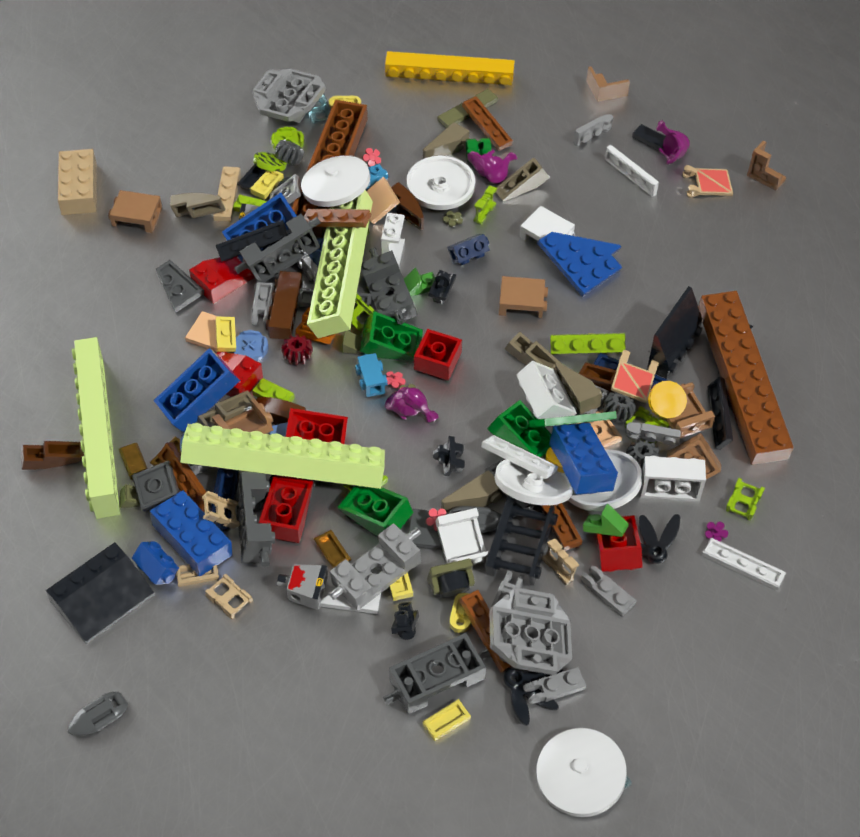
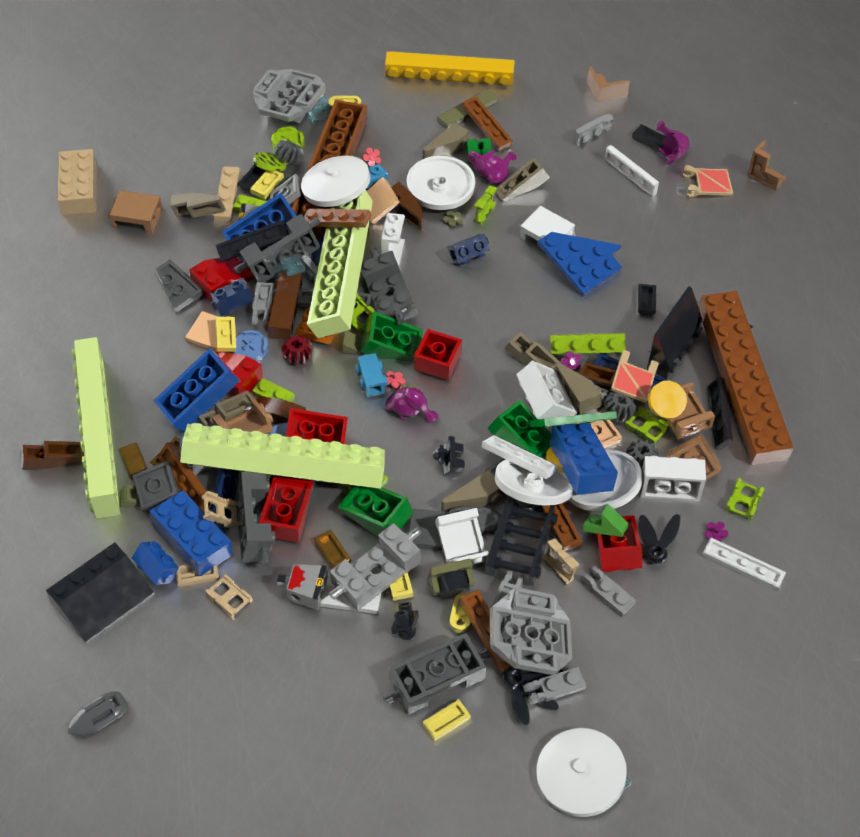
bright green slope [404,268,435,297] -> none
coral plant [426,508,446,531] -> none
black hips [429,270,456,304] -> none
medium nougat panel [499,276,548,318] -> none
light grey hinge [626,422,681,446] -> none
none -> dark blue brick [210,278,254,317]
none -> clear light blue plate [281,255,305,277]
none -> magenta plant [561,351,581,370]
none -> black tile [638,284,656,315]

